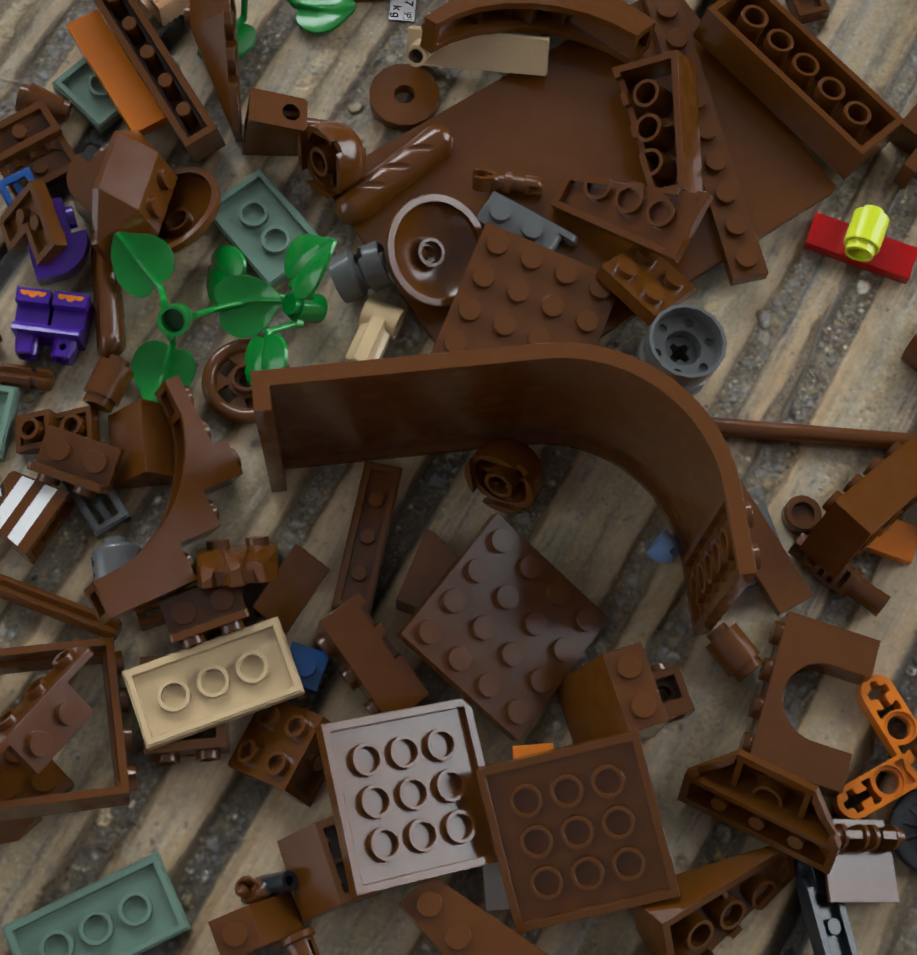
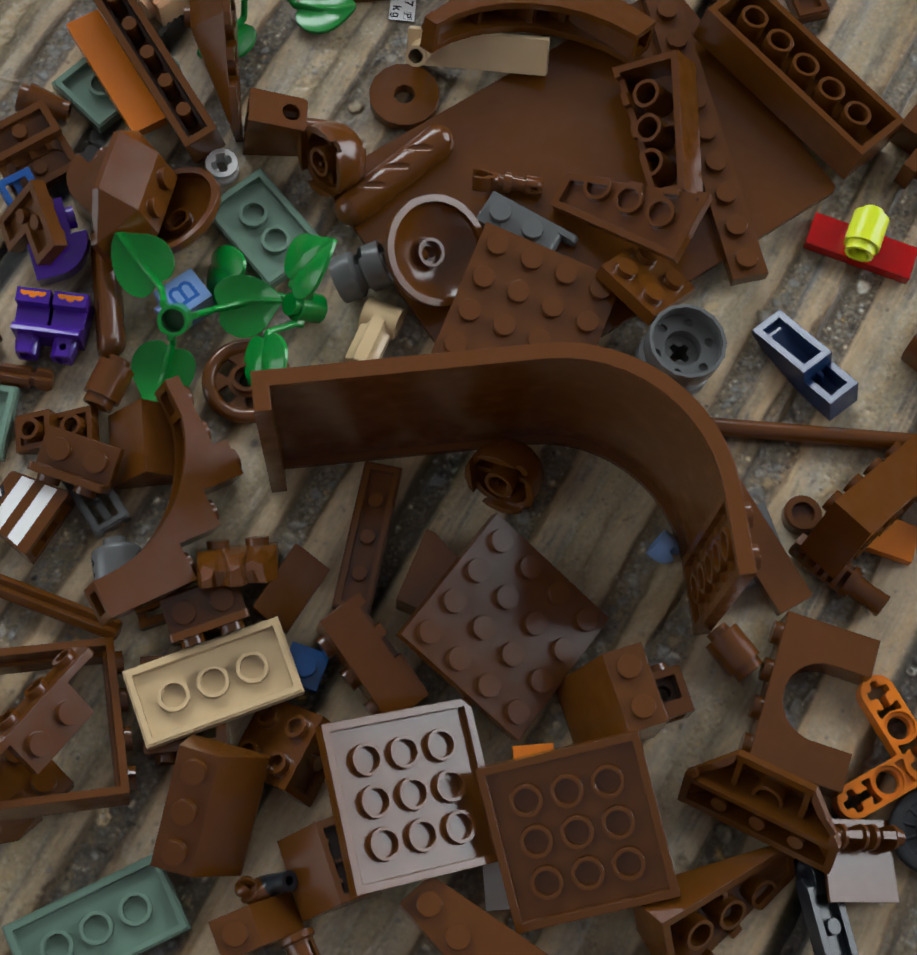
none -> reddish brown slope [150,734,272,877]
none -> medium blue brick [153,268,215,328]
none -> white bush [205,148,239,186]
none -> dark blue slope [752,310,858,421]

